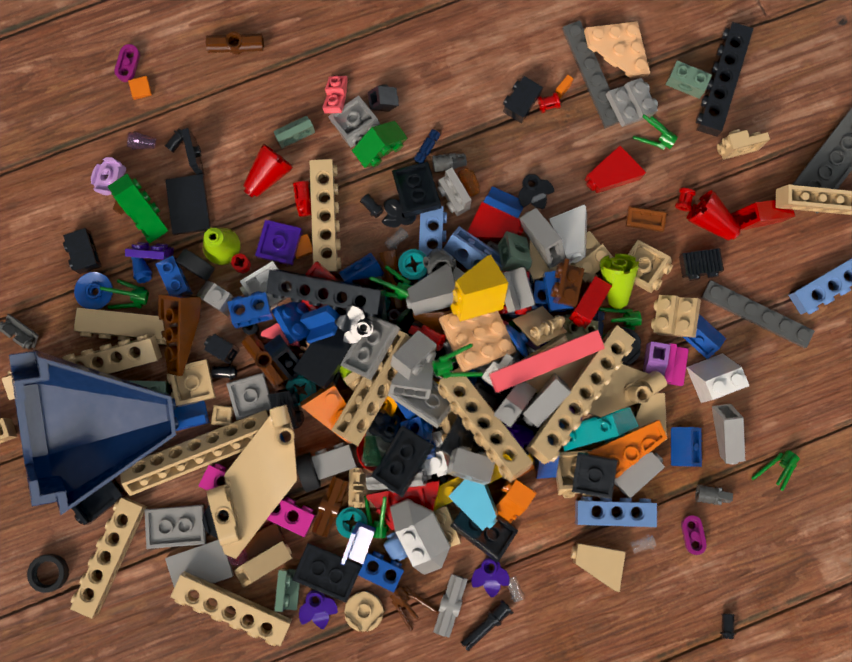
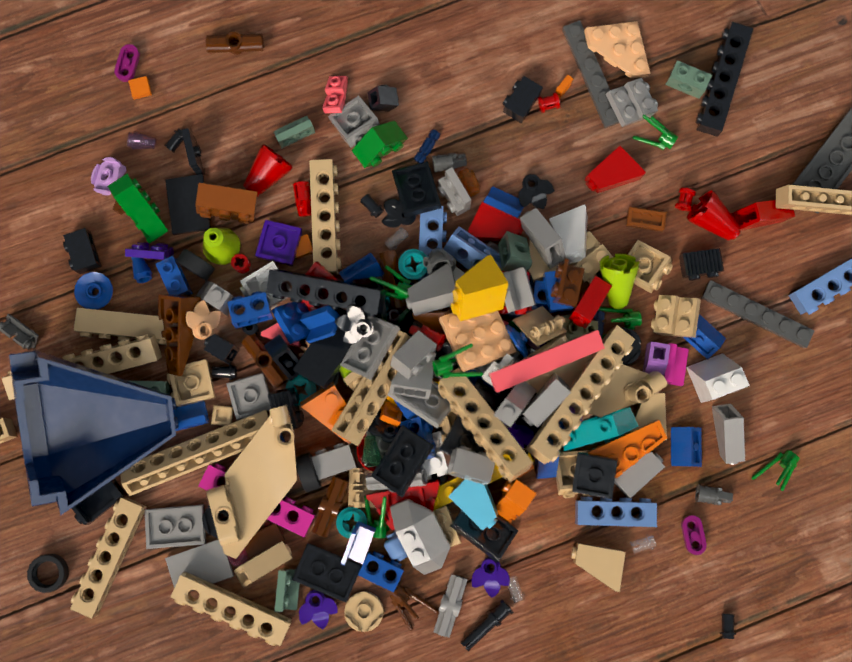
green plant [100,279,149,309] -> none
tan plate [717,129,770,160] -> none
none -> light nougat plate [186,300,221,340]
none -> dark orange piece [195,183,257,224]
none -> orange tile [380,402,402,427]

